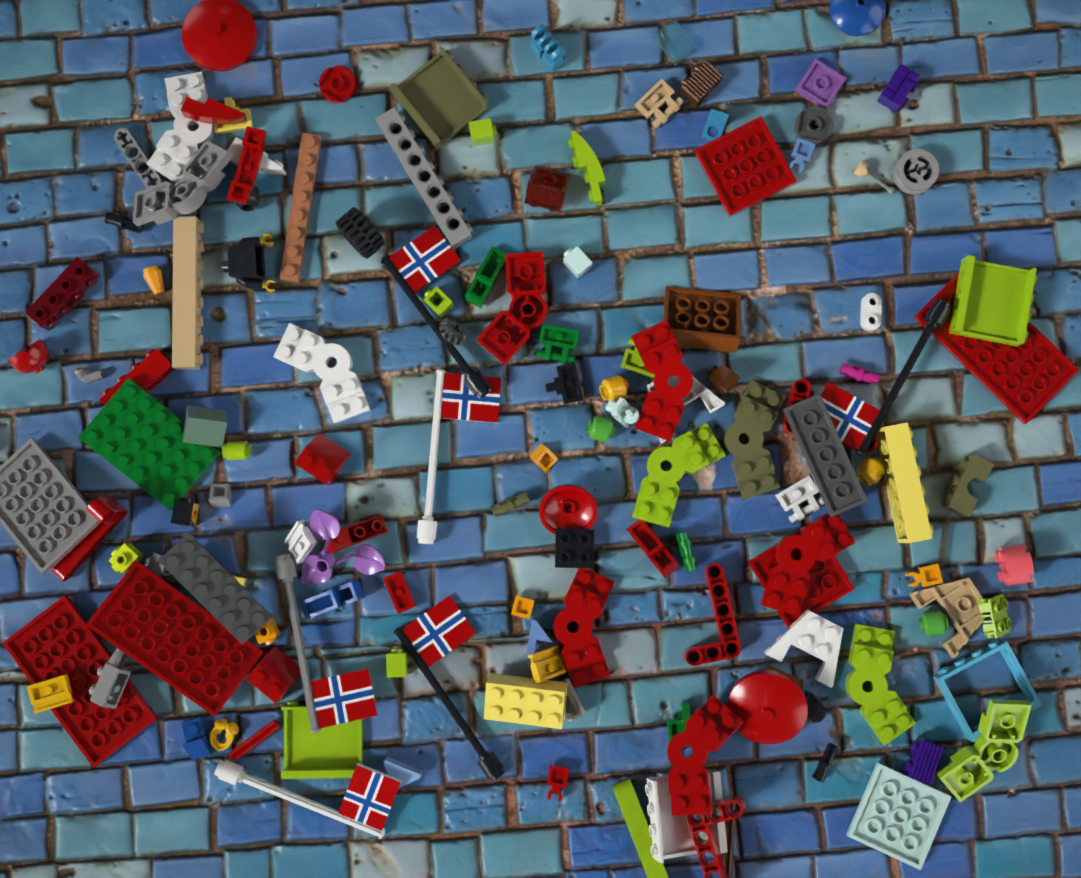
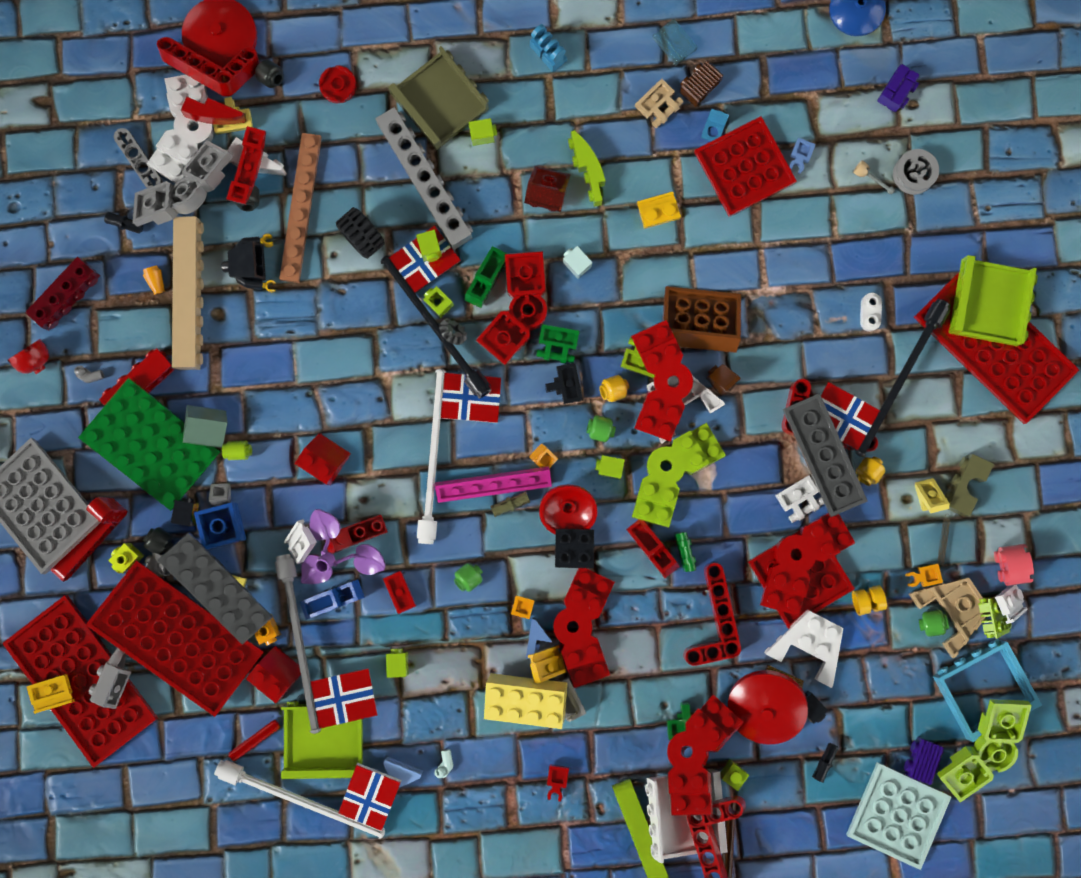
blue slope [181,716,212,760] -> none
yellow piece [210,718,239,751] -> none
white plate [273,323,371,424] -> none
flag [394,595,505,782] -> none
light aqua hips [606,397,640,428] -> none
olive plate [723,380,785,500] -> none
medium lavender tile [794,58,847,110] -> none
dark grey plate [794,106,833,145] -> none
dark pink pin [839,362,880,385] -> none
lime plate [845,623,916,746] -> none
light yellow brick [875,422,933,543] -> none
none -> pearl dark grey head [143,527,174,555]
none -> red beam [157,37,259,97]
none -> blue brick [194,502,247,550]
none -> pearl dark grey head [255,60,283,88]
none -> lime brick [416,230,442,262]
none -> light aqua arm [434,749,453,778]
none -> dark pink plate [435,466,552,503]
none -> bright green head [454,563,483,592]
none -> lime brick [595,455,625,479]
none -> yellow plate [637,192,681,229]
none -> lime brick [720,759,749,791]
none -> yellow wheel [852,585,887,616]
none -> light yellow slope [915,478,950,514]
none -> white plate [995,585,1028,624]

